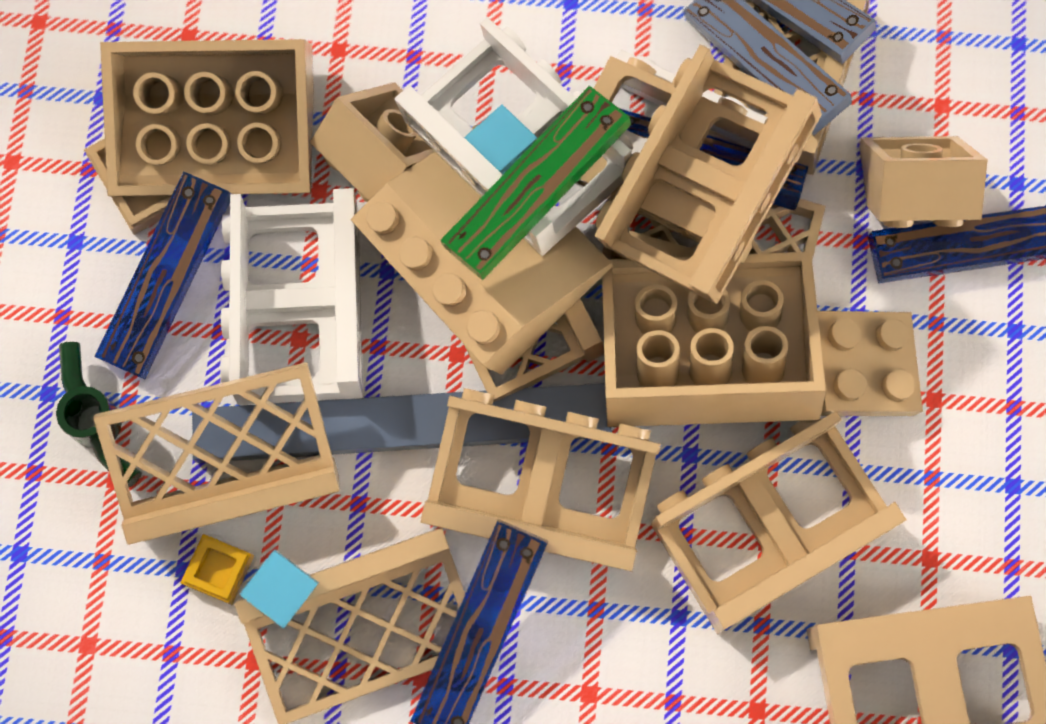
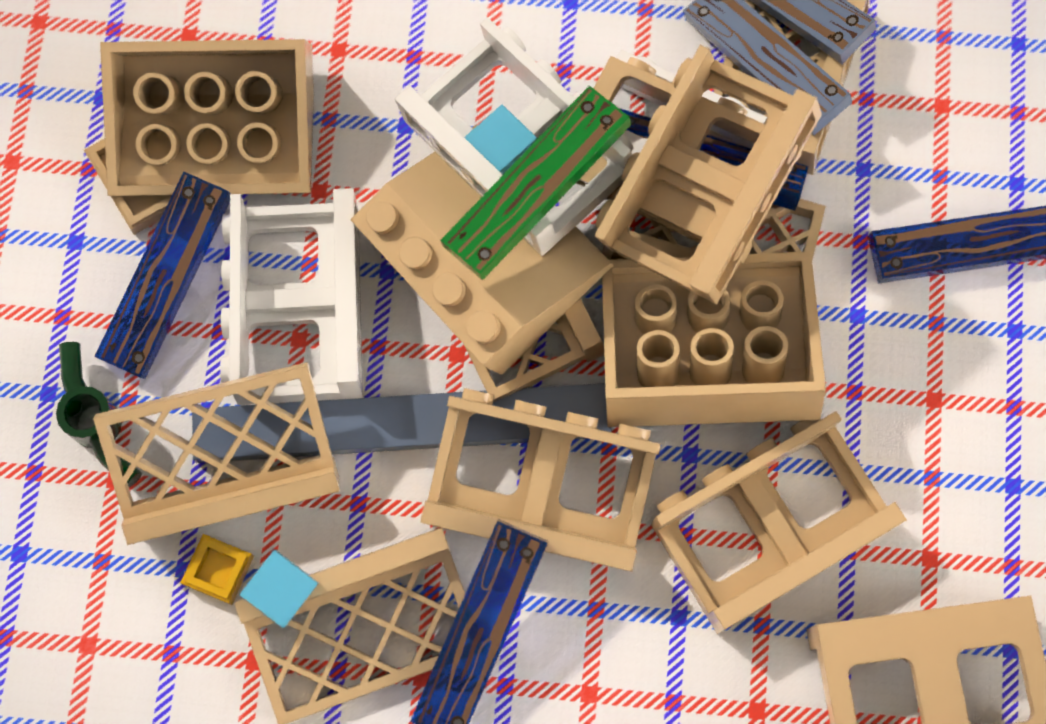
tan slope [310,82,435,202] -> none
tan plate [818,311,923,416] -> none
tan slope [860,136,988,228] -> none

